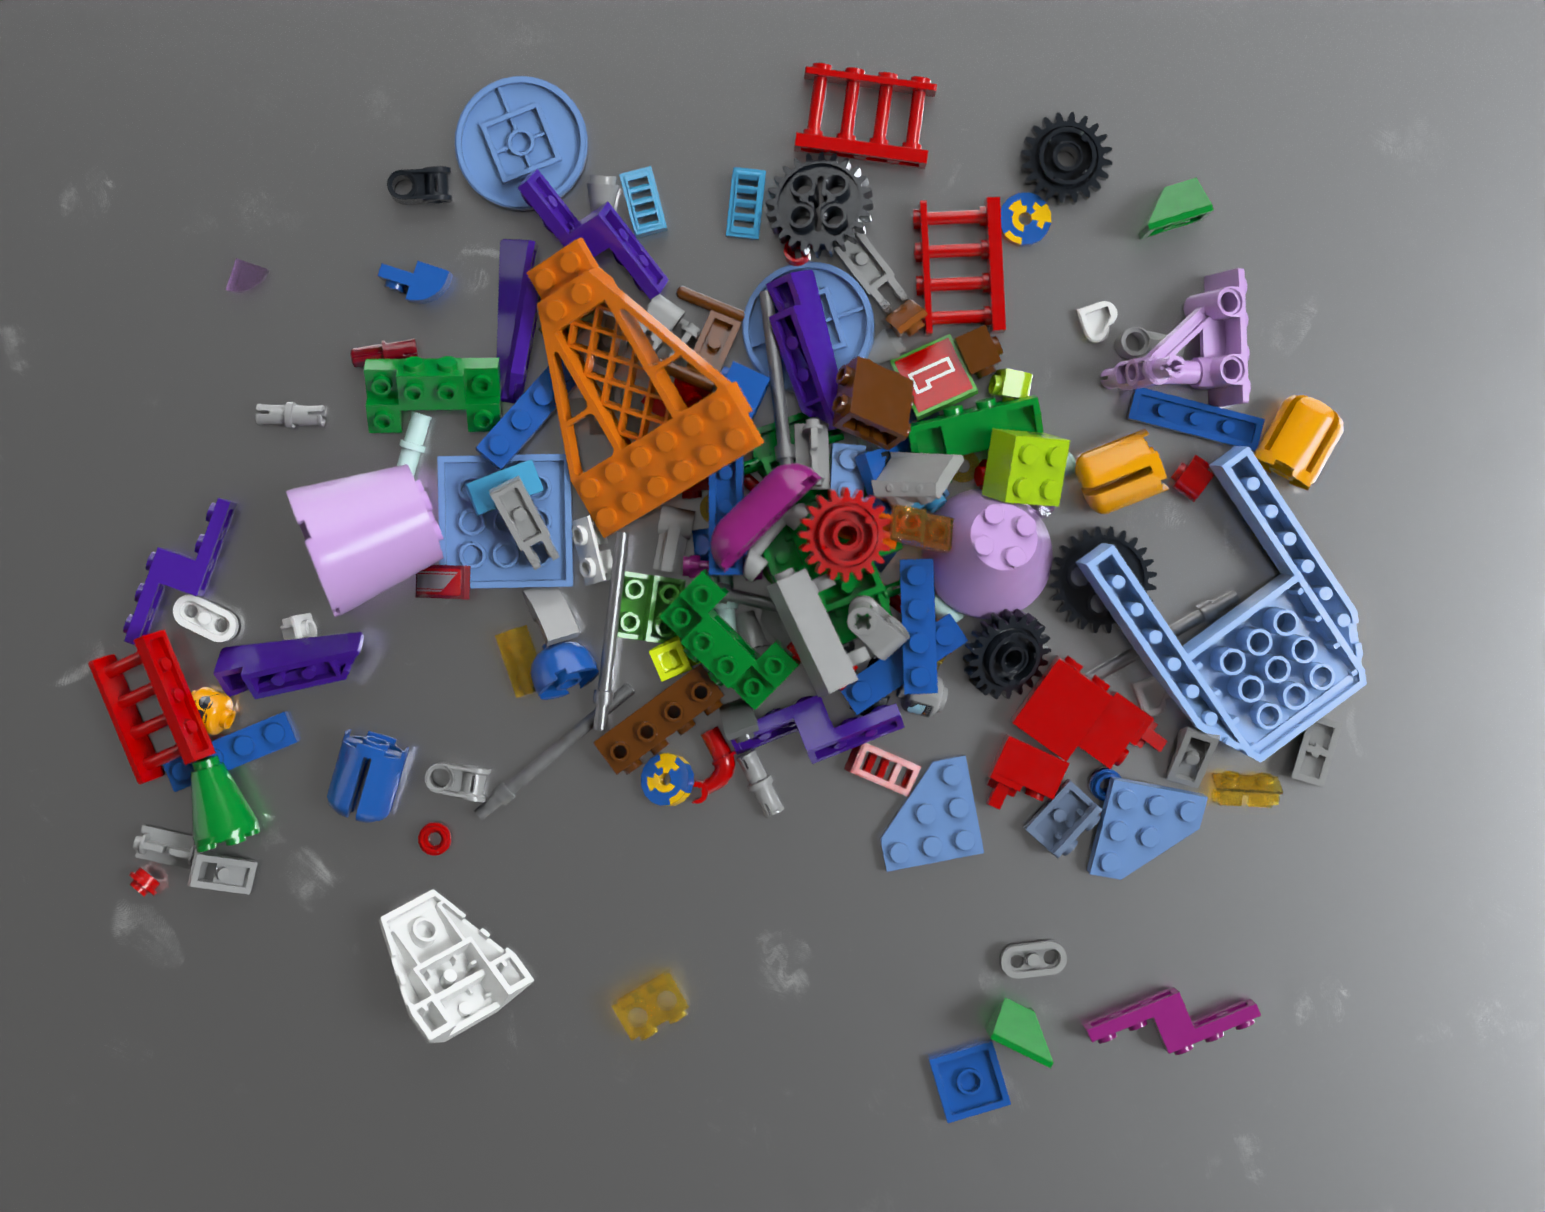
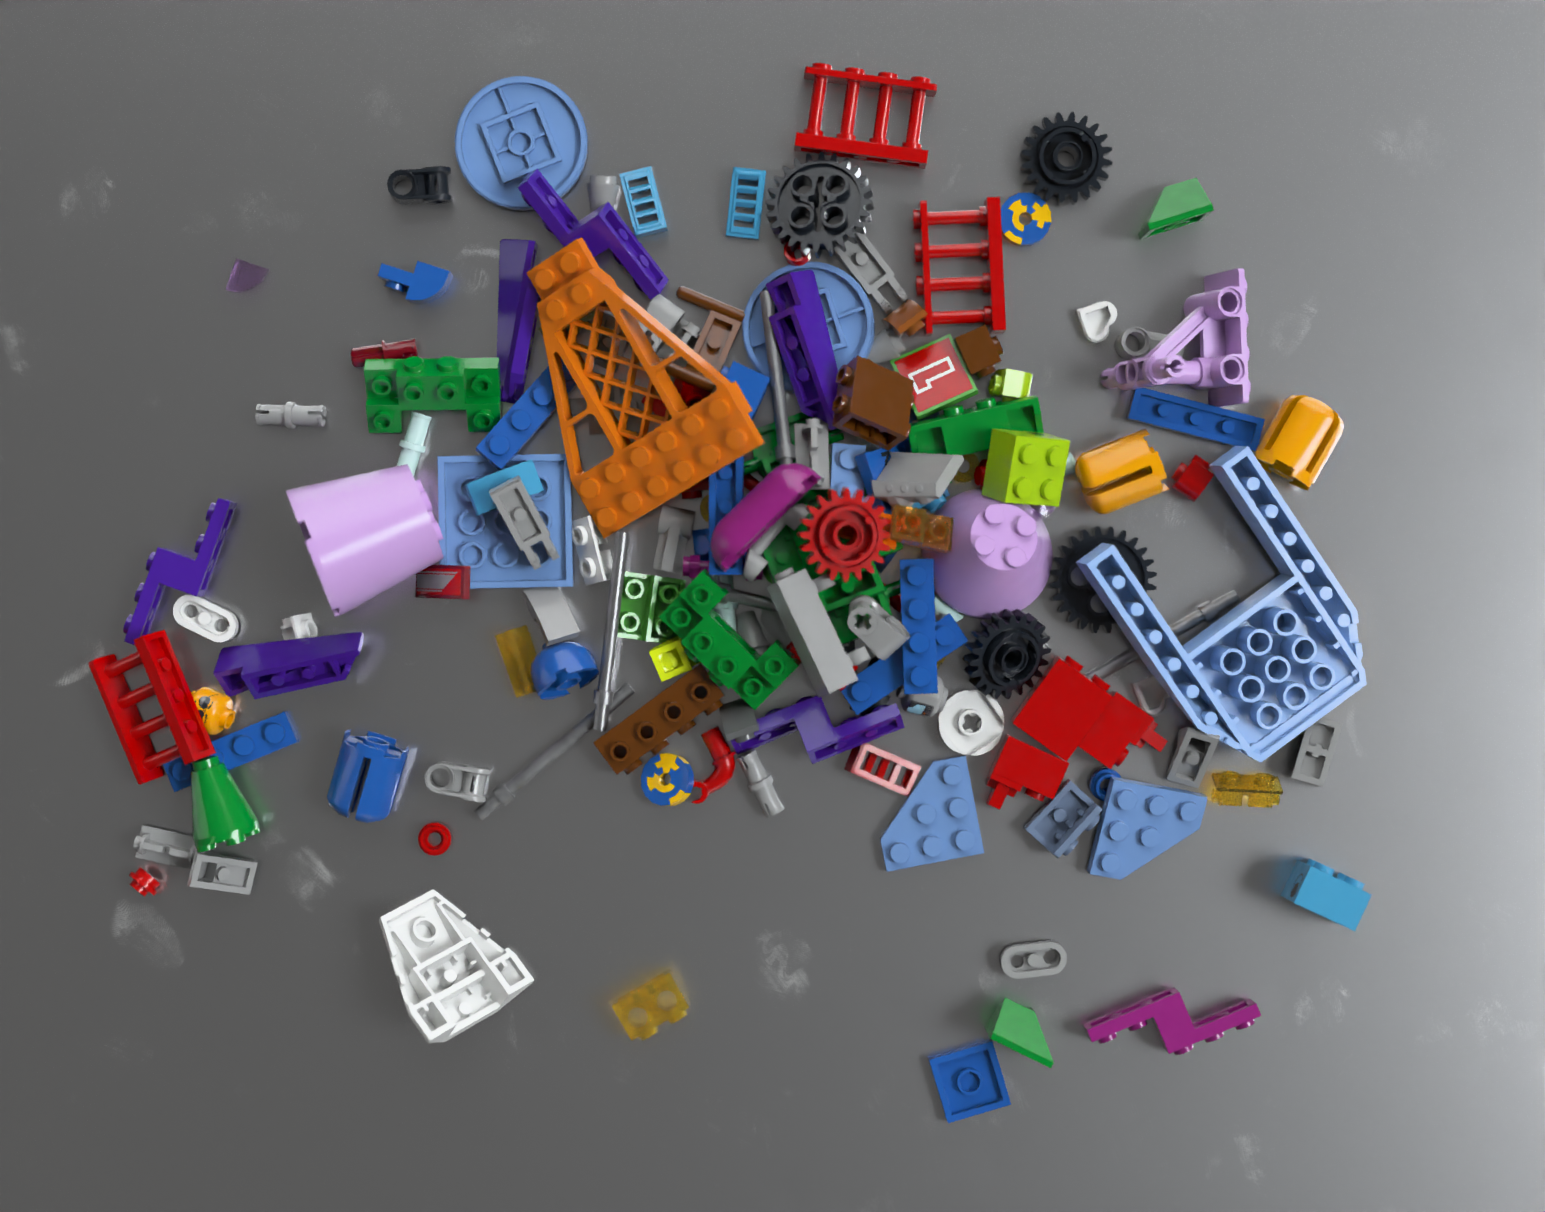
none -> white plate [938,690,1004,756]
none -> dark azure brick [1280,858,1372,931]

